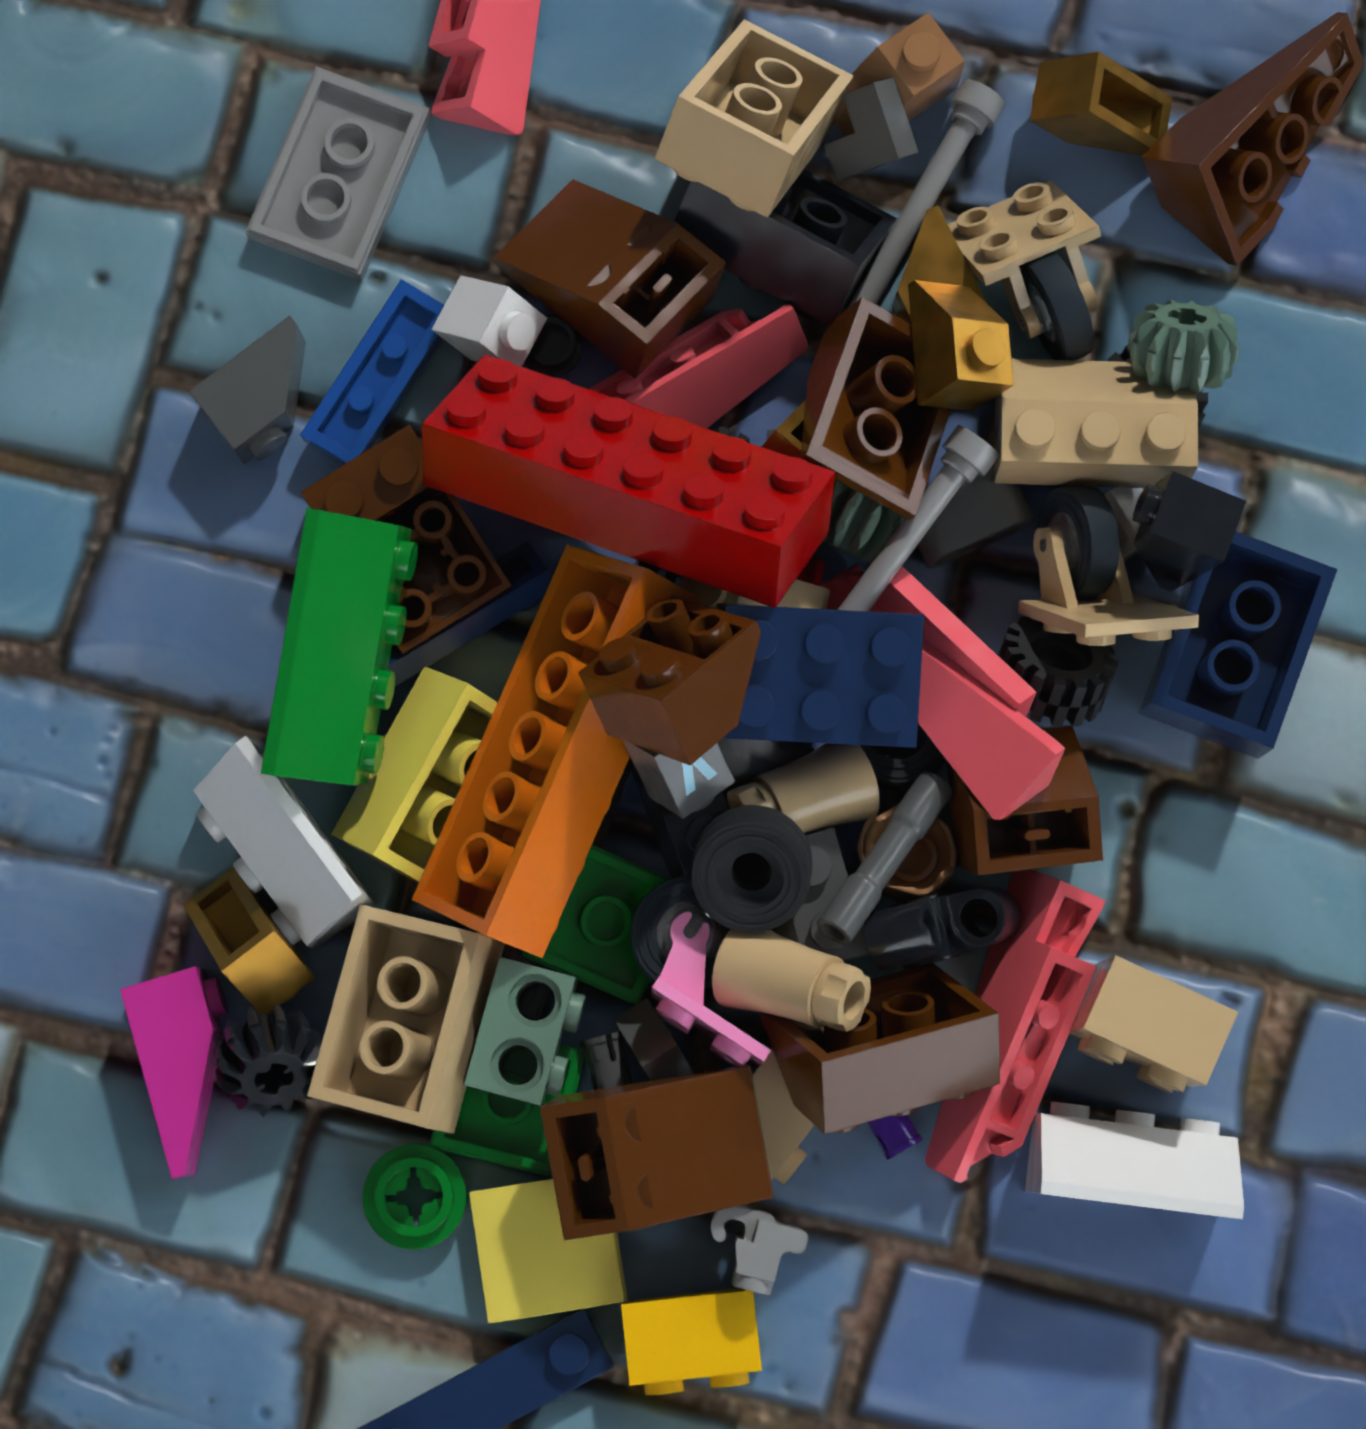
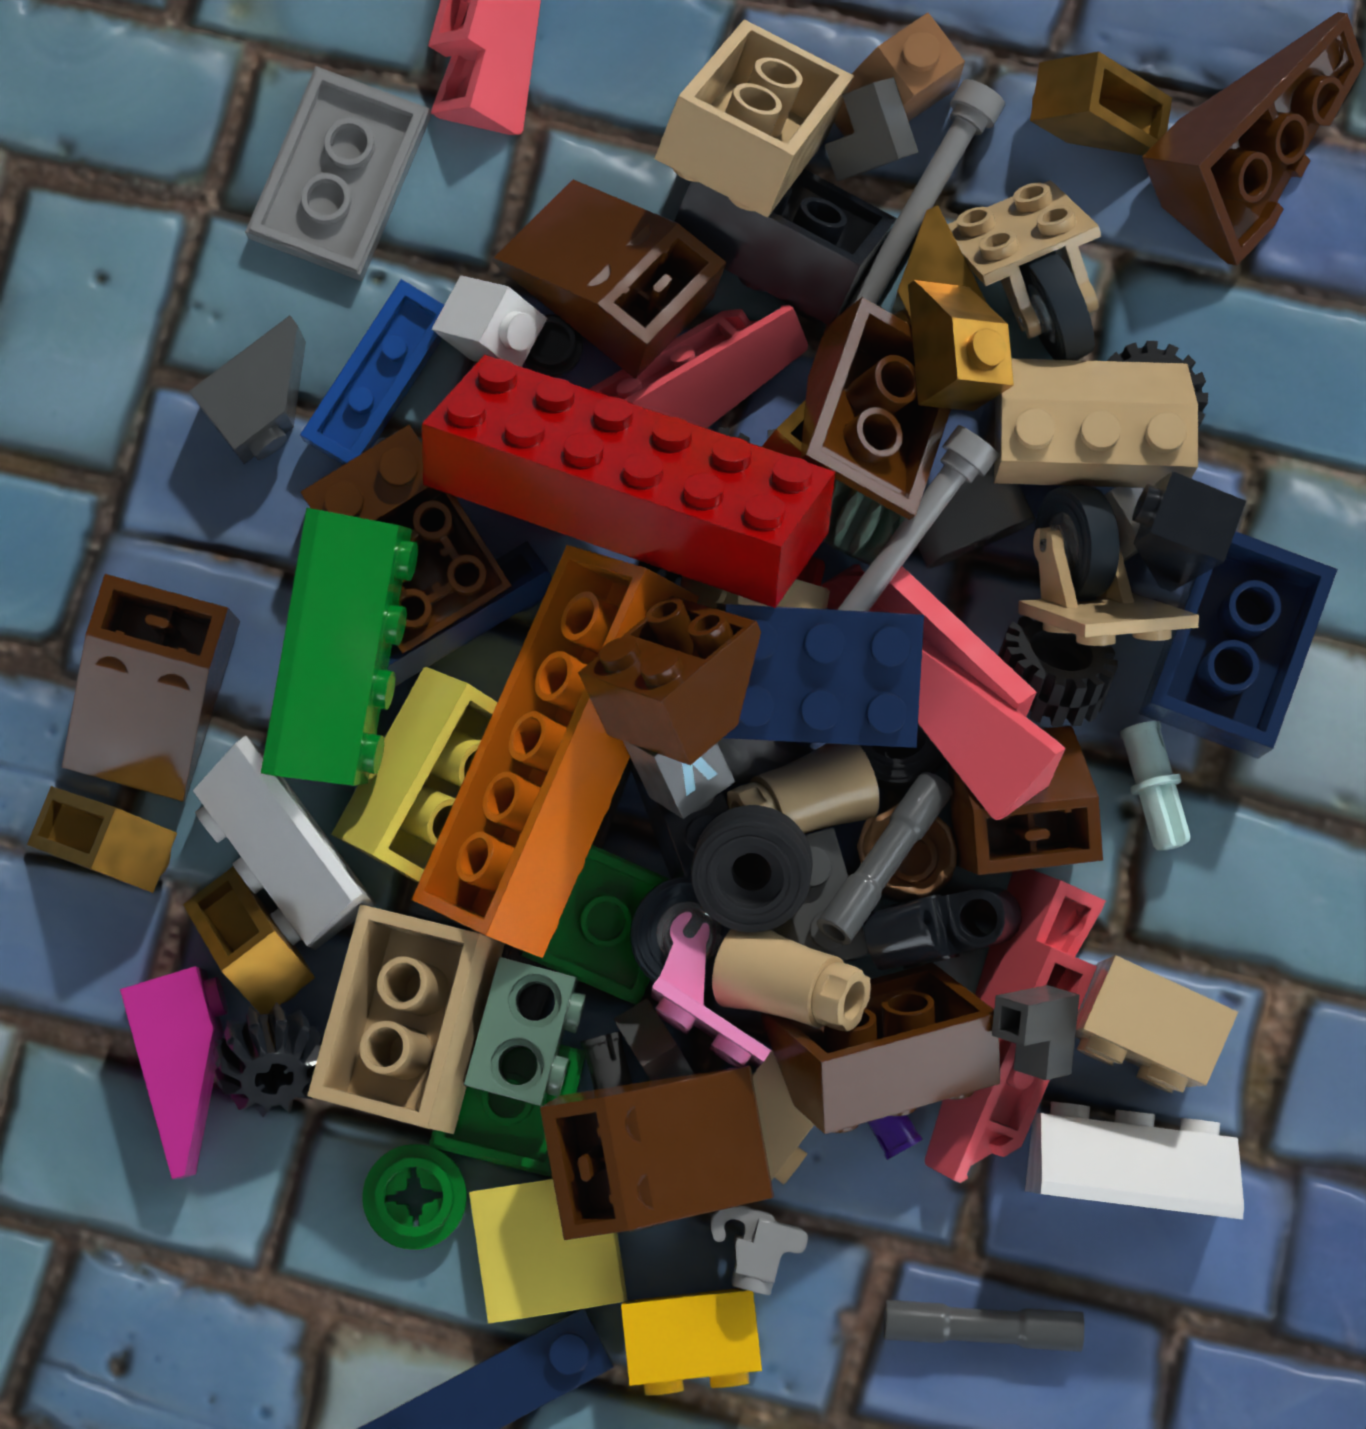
sand green gear [1128,299,1240,393] -> none
none -> pearl gold slope [27,786,177,893]
none -> reddish brown slope [62,574,240,802]
none -> dark grey piece [884,1300,1084,1352]
none -> dark grey piece [992,985,1080,1080]
none -> light aqua axle [1120,721,1191,851]

